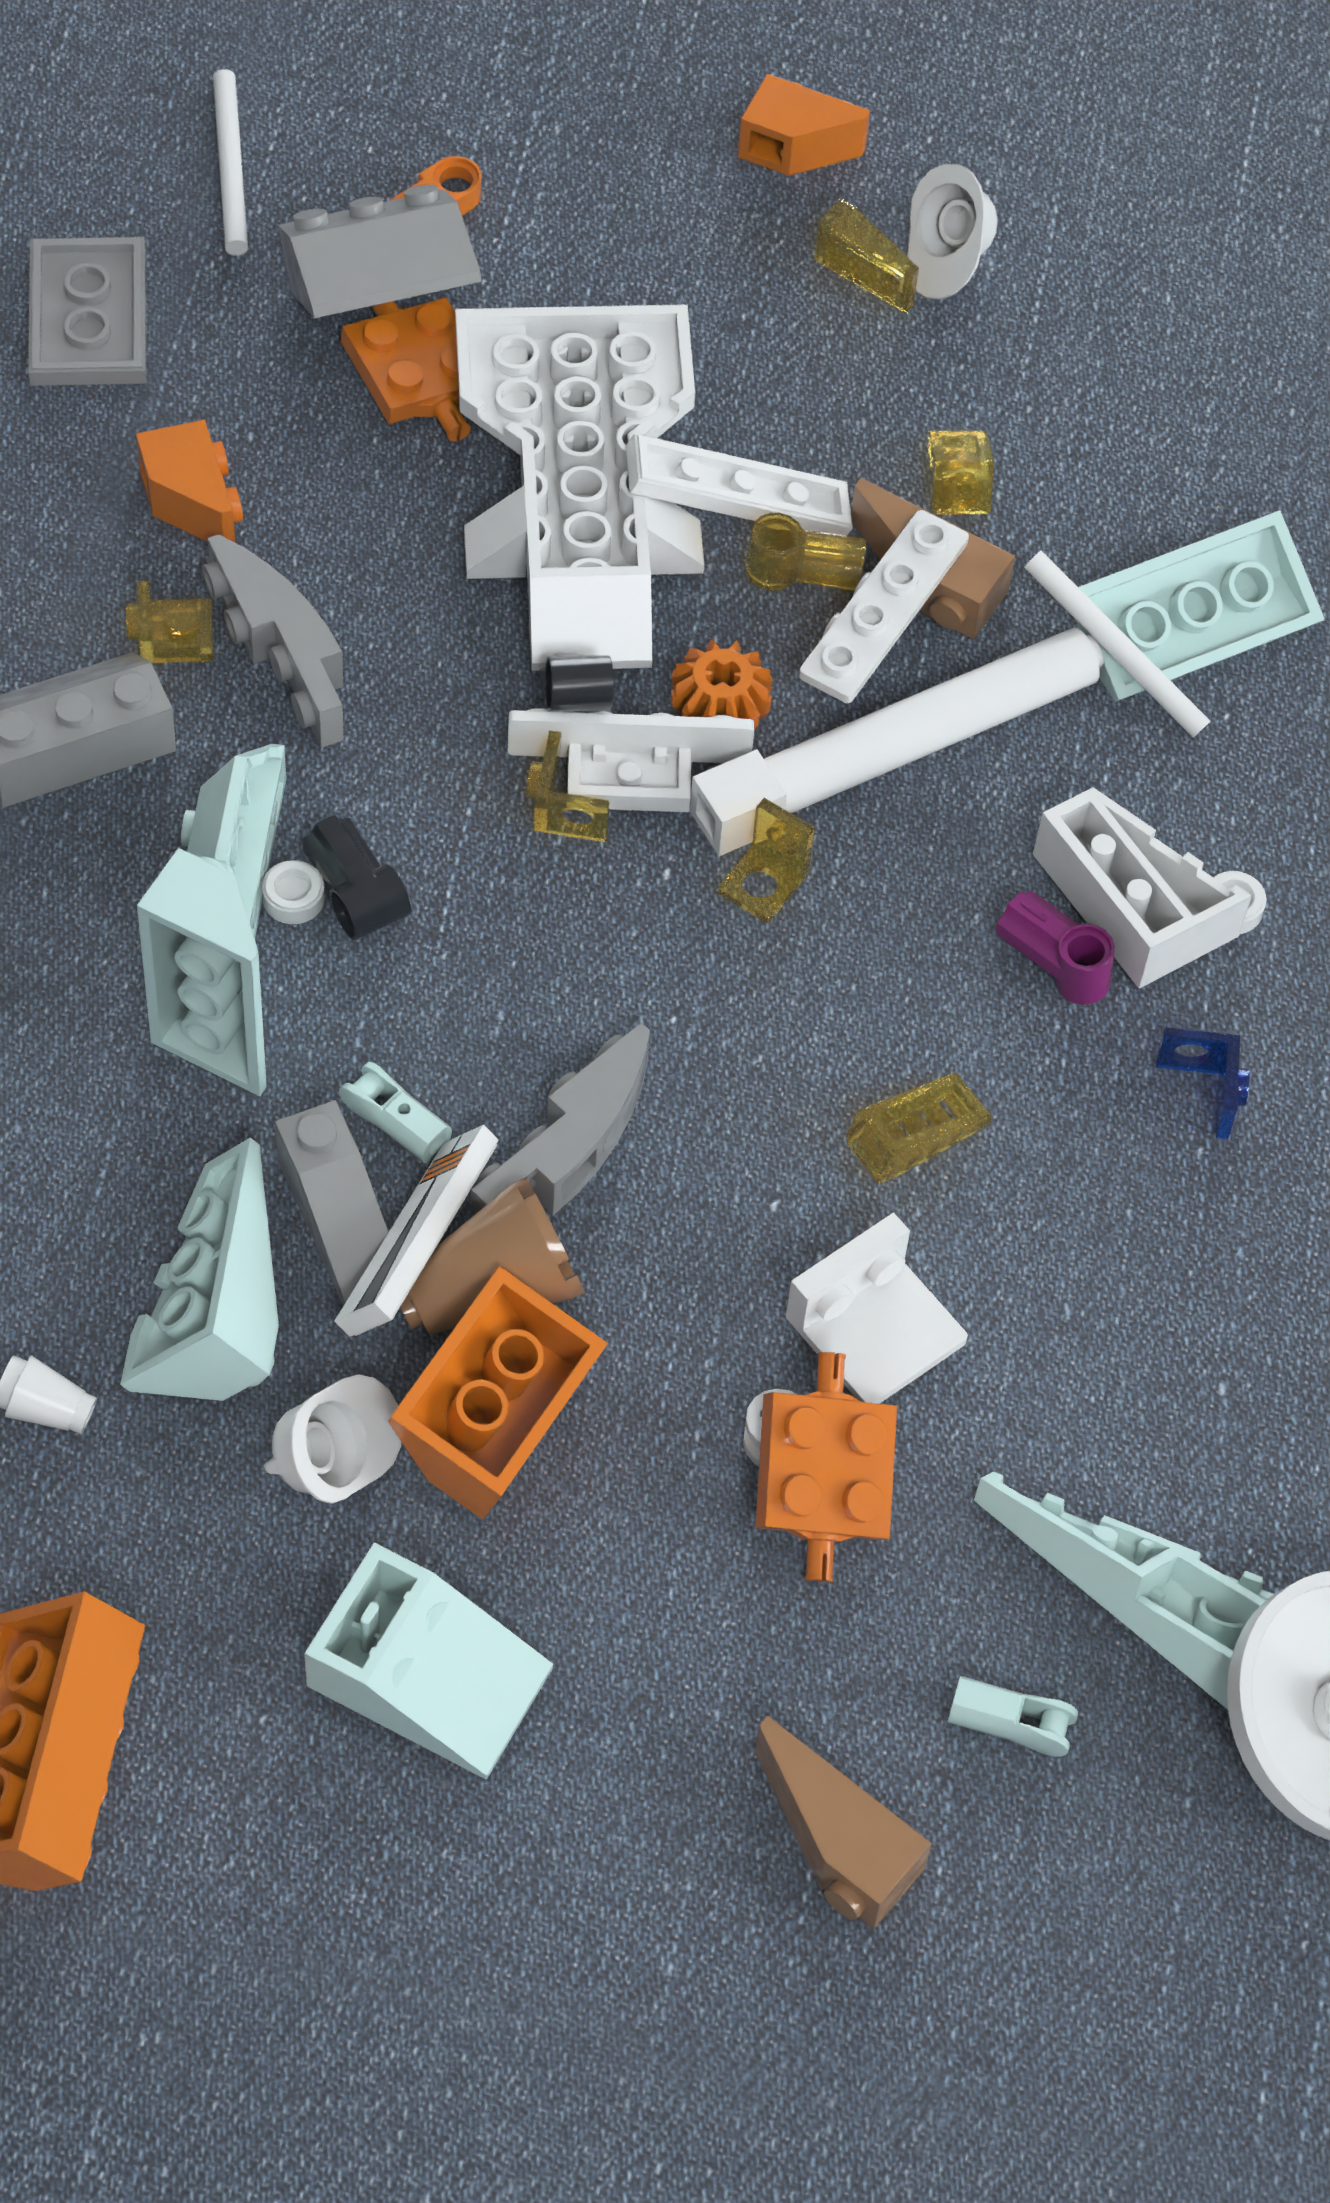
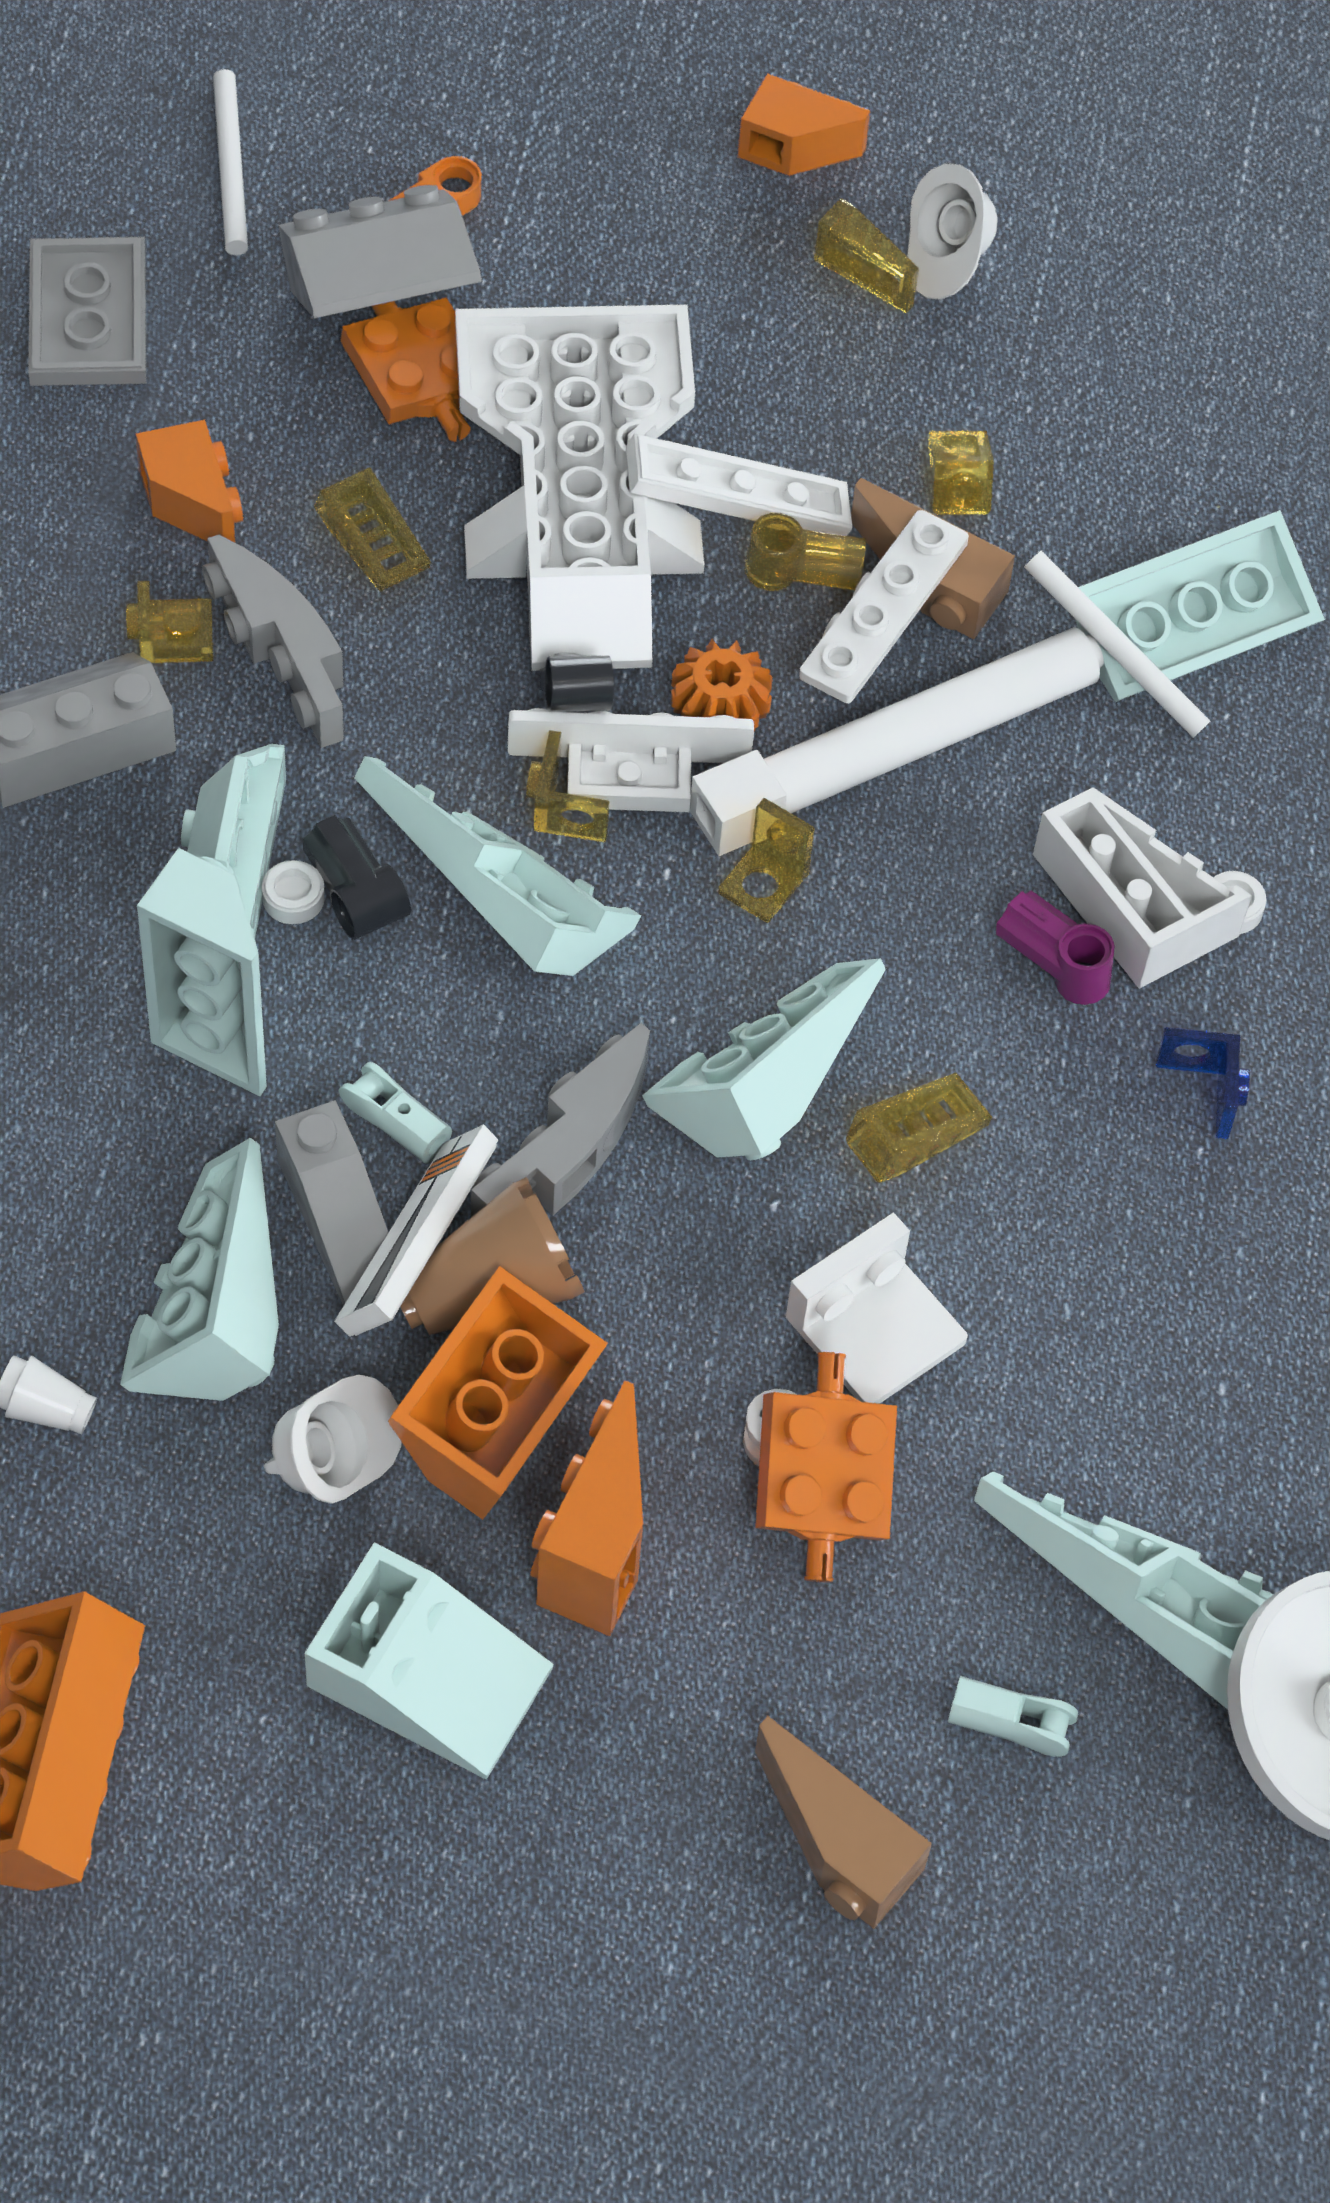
none -> clear yellow slope [314,467,431,592]
none -> light aqua wedge [354,756,641,976]
none -> orange slope [530,1380,643,1636]
none -> light aqua wedge [642,958,886,1160]

